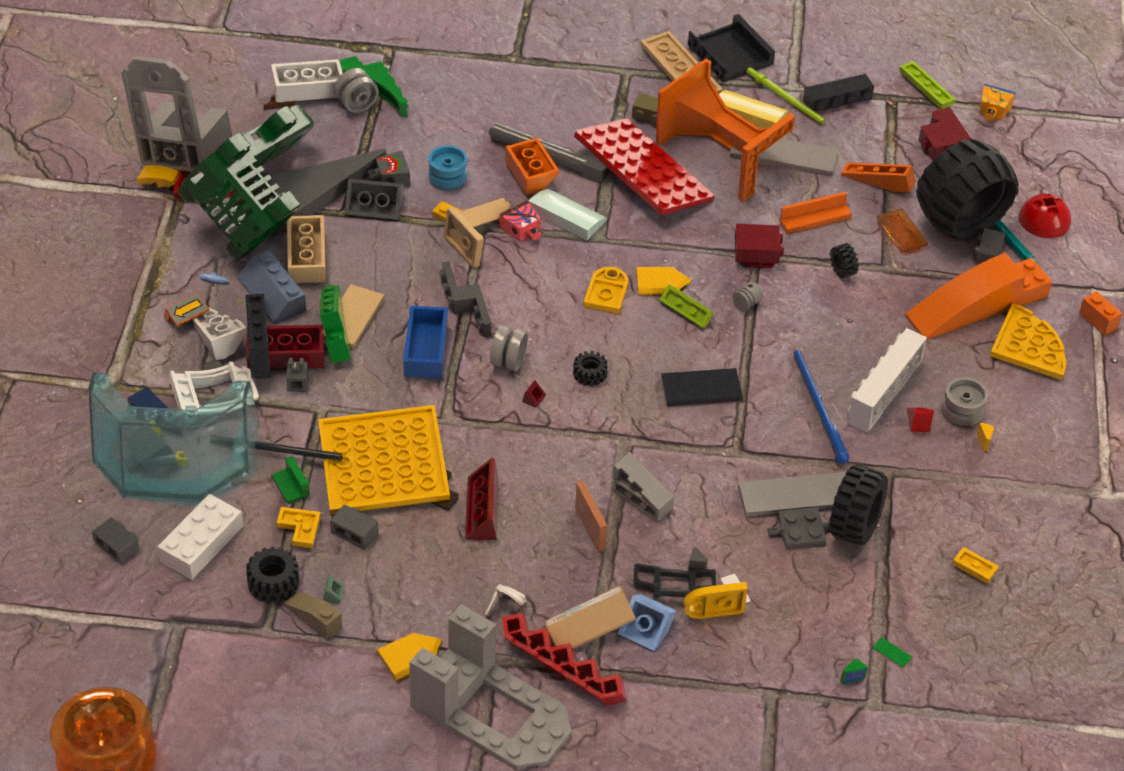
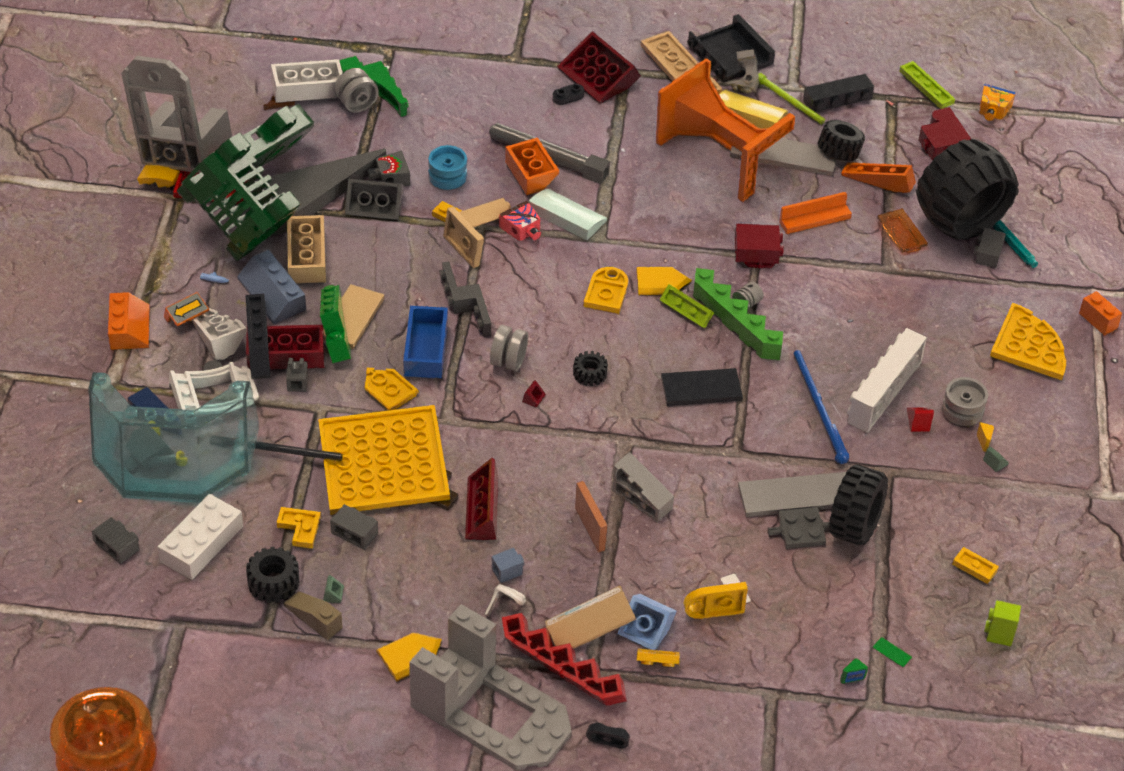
green panel [271,456,310,504] -> none
red plate [574,118,715,215] -> none
olive brick [632,93,658,125] -> none
black bar [633,564,716,598] -> none
dark grey slope [688,547,708,570] -> none
black tyre [829,243,859,278] -> none
orange slope [905,253,1052,340] -> none
red piece [1018,193,1071,238] -> none
none -> orange slope [108,292,150,350]
none -> yellow tile [364,368,419,411]
none -> sand blue brick [491,548,525,583]
none -> black plate [552,84,584,105]
none -> dark red slope [557,31,641,103]
none -> black plate [586,722,630,749]
none -> yellow plate [637,648,680,667]
none -> bright green brick [693,268,783,360]
none -> light grey tile [730,49,759,94]
none -> black tyre [817,120,865,161]
none -> sand green slope [983,447,1009,472]
none -> lime brick [984,600,1021,647]

